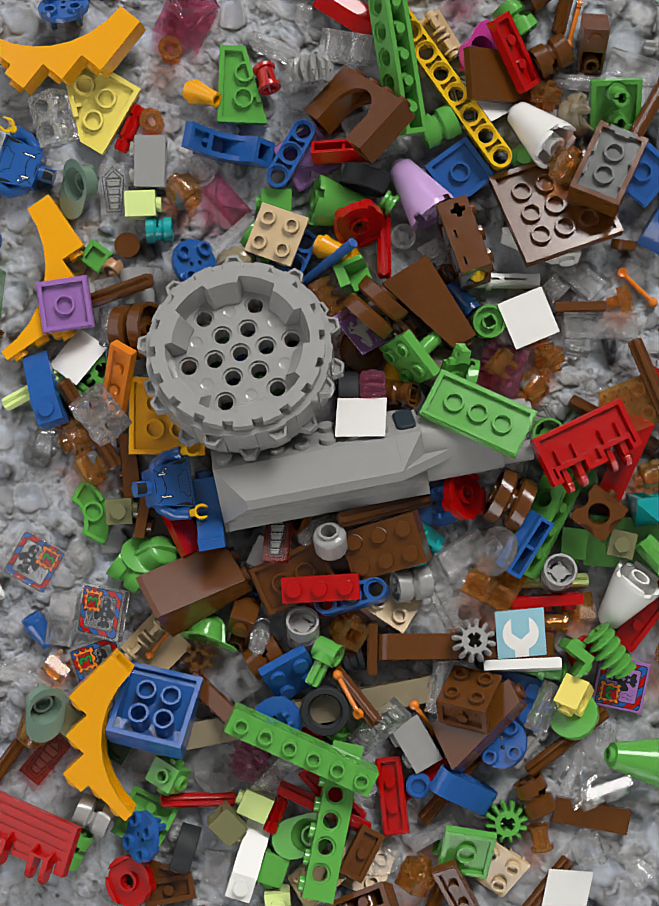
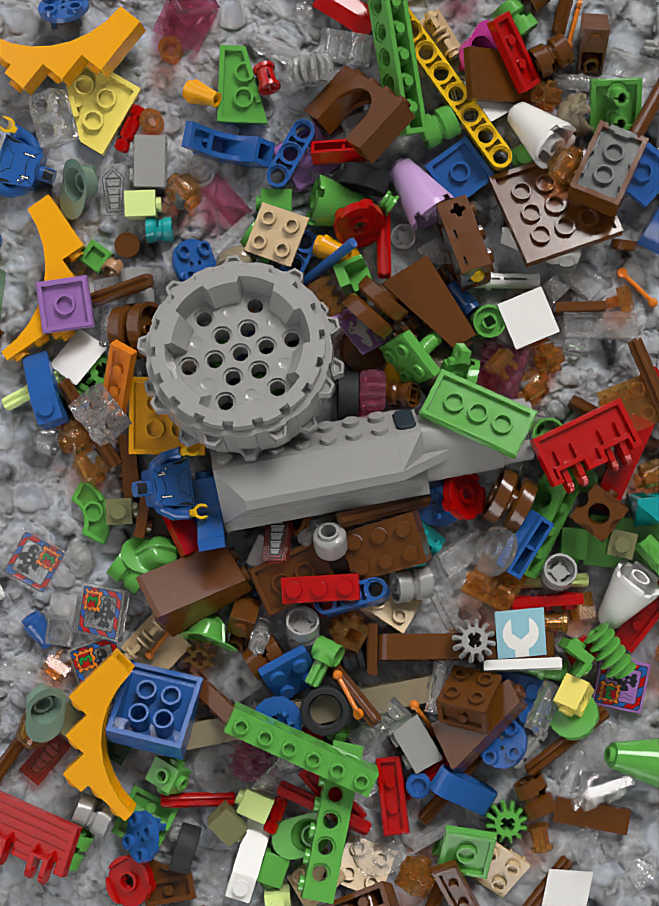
white sticker [335,398,387,437] -> none
reddish brown plate [340,823,385,884] -> none

